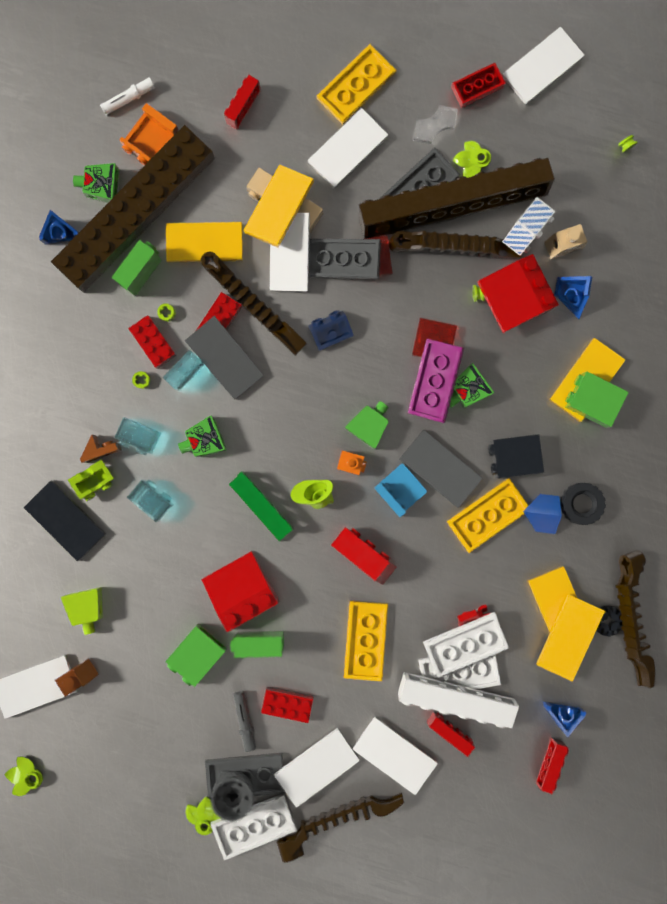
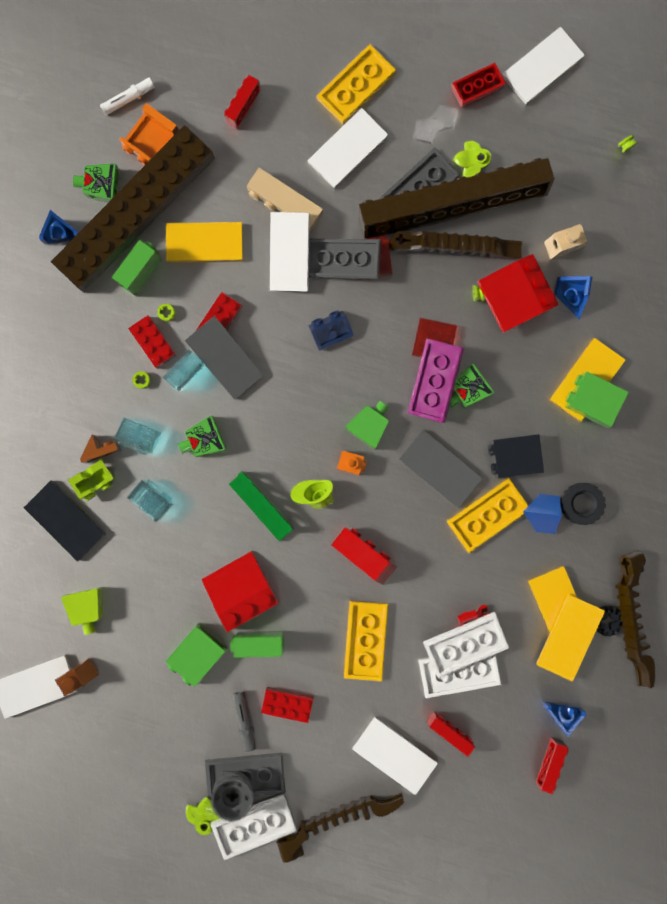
lime plate [4,756,43,796] -> none
dark brown piece [201,252,307,356] -> none
yellow tile [243,164,314,248] -> none
white tile [274,728,360,808] -> none
dark azure bracket [374,464,427,517] -> none
white brick [398,672,519,728] -> none
container [502,197,555,255] -> none

